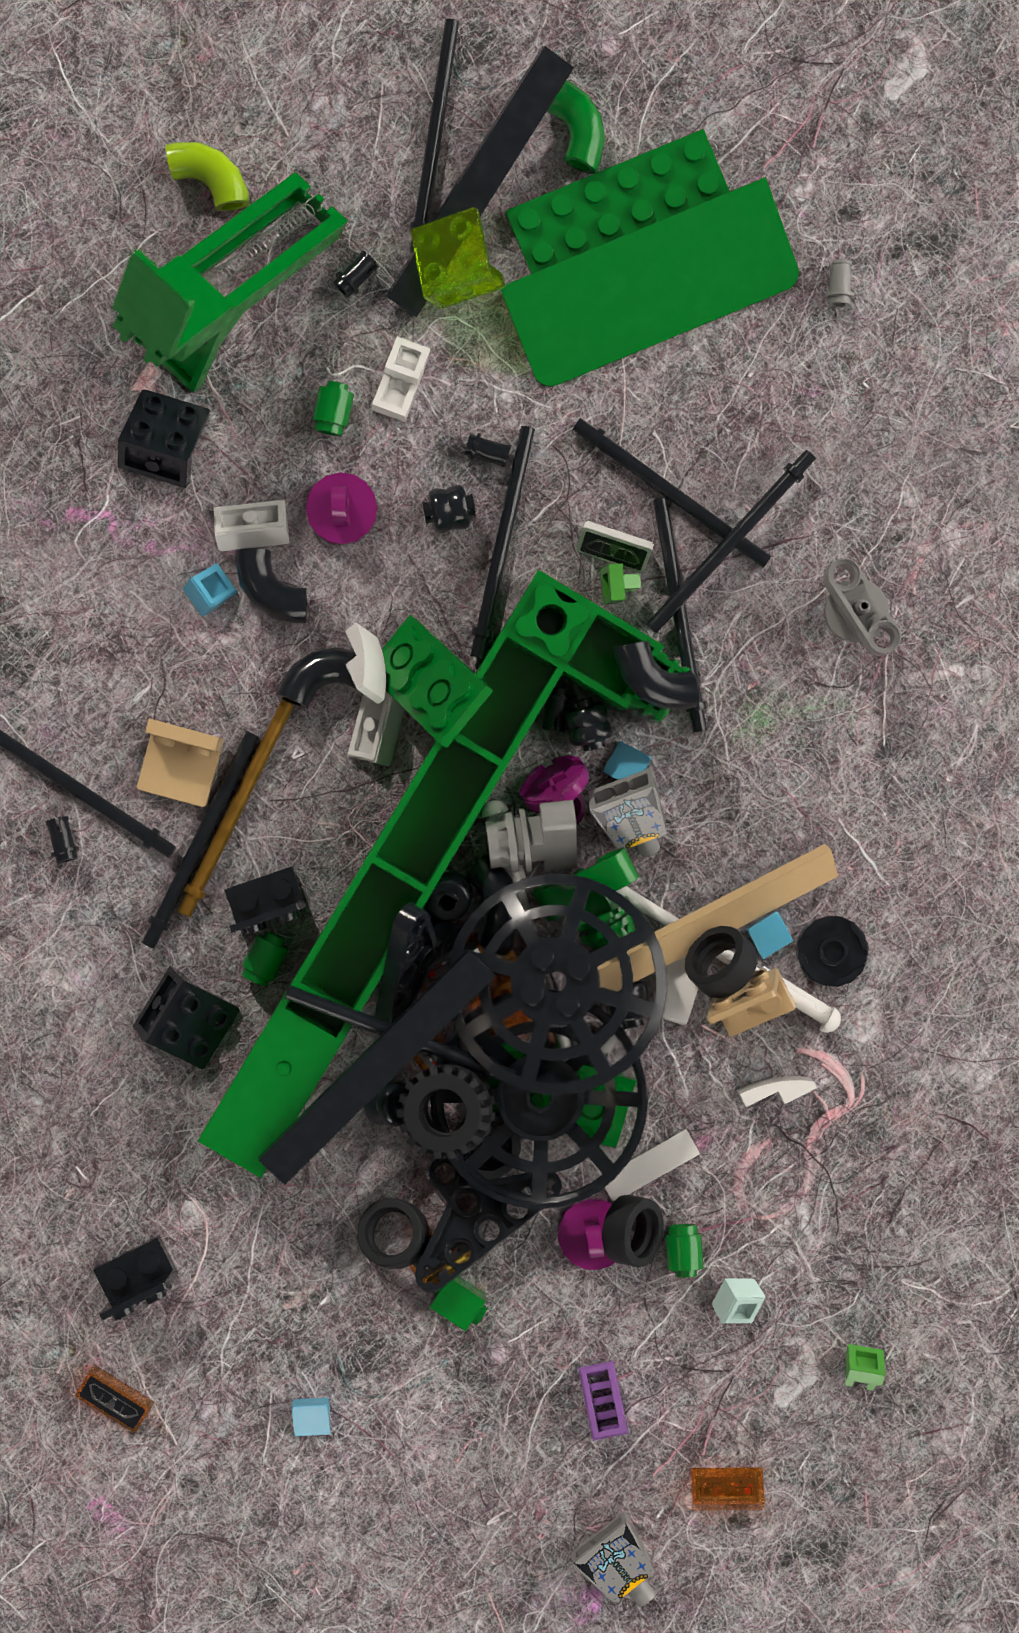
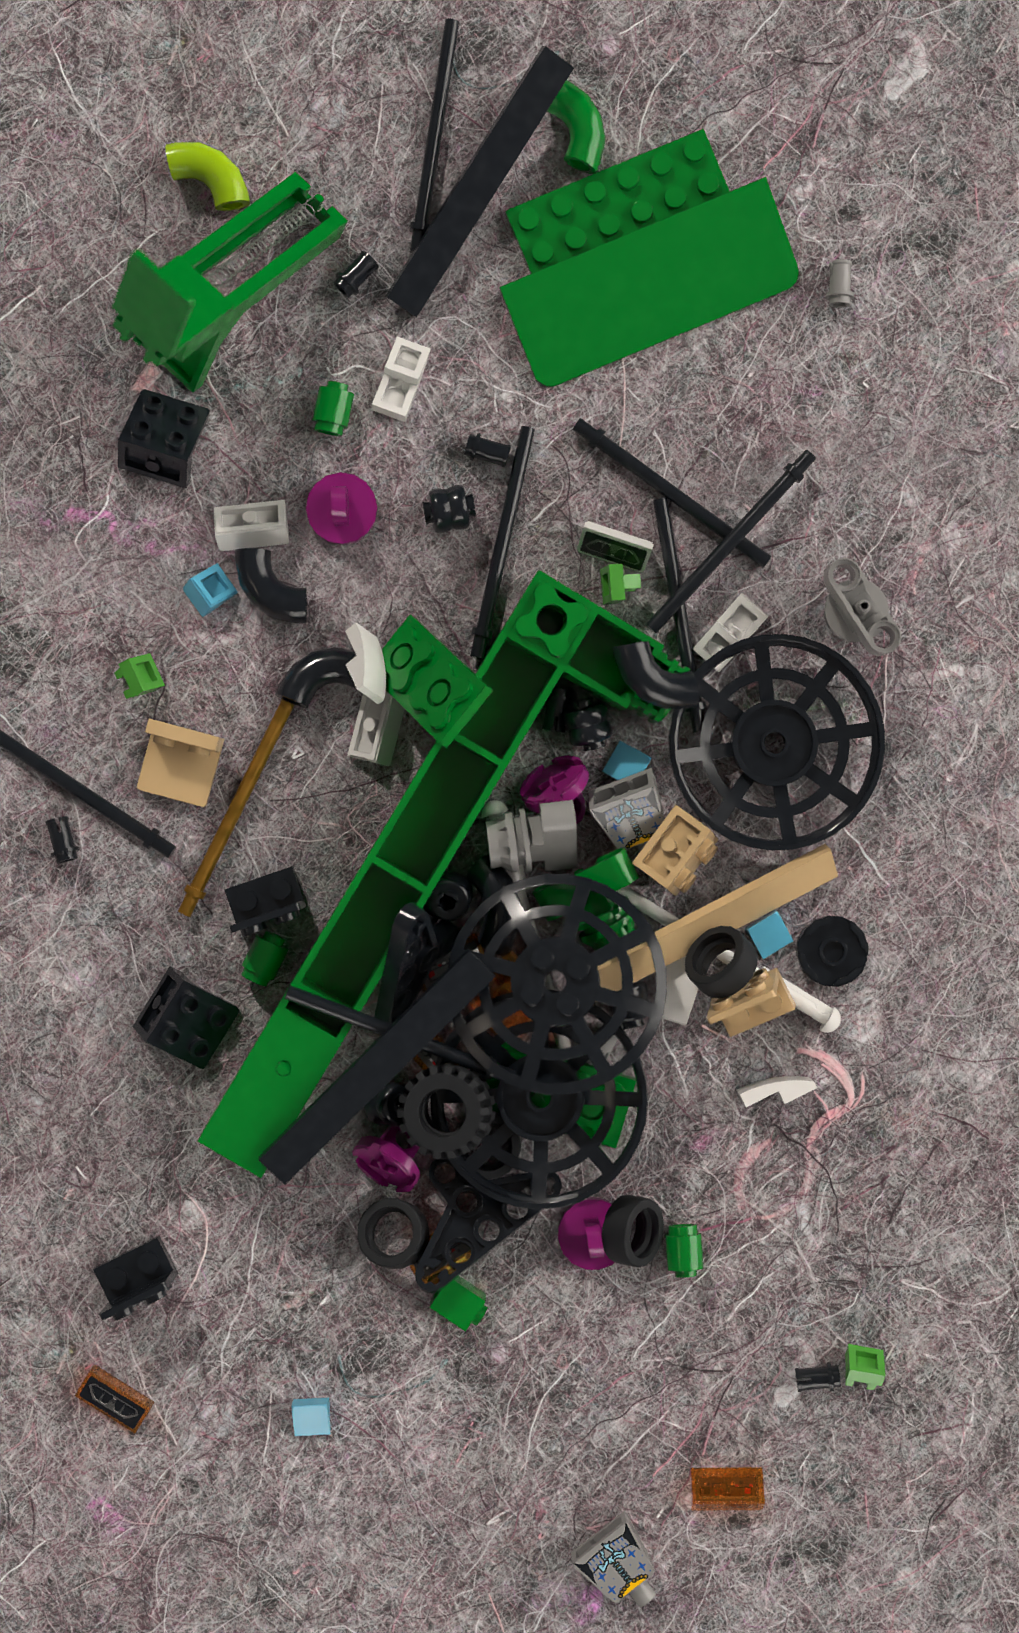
black bar [142,731,259,949] -> none
clear neon green bracket [411,207,506,309] -> none
medium lavender slope [578,1361,629,1441] -> none
white sticker [605,1129,700,1202] -> none
light aqua slope [712,1278,765,1323] -> none
none -> bright green tile [114,653,165,699]
none -> magenta tile [352,1125,420,1192]
none -> tan bracket [632,805,718,896]
none -> black dish [668,634,885,851]
none -> white slope [693,593,768,672]
none -> black pin [795,1362,841,1392]

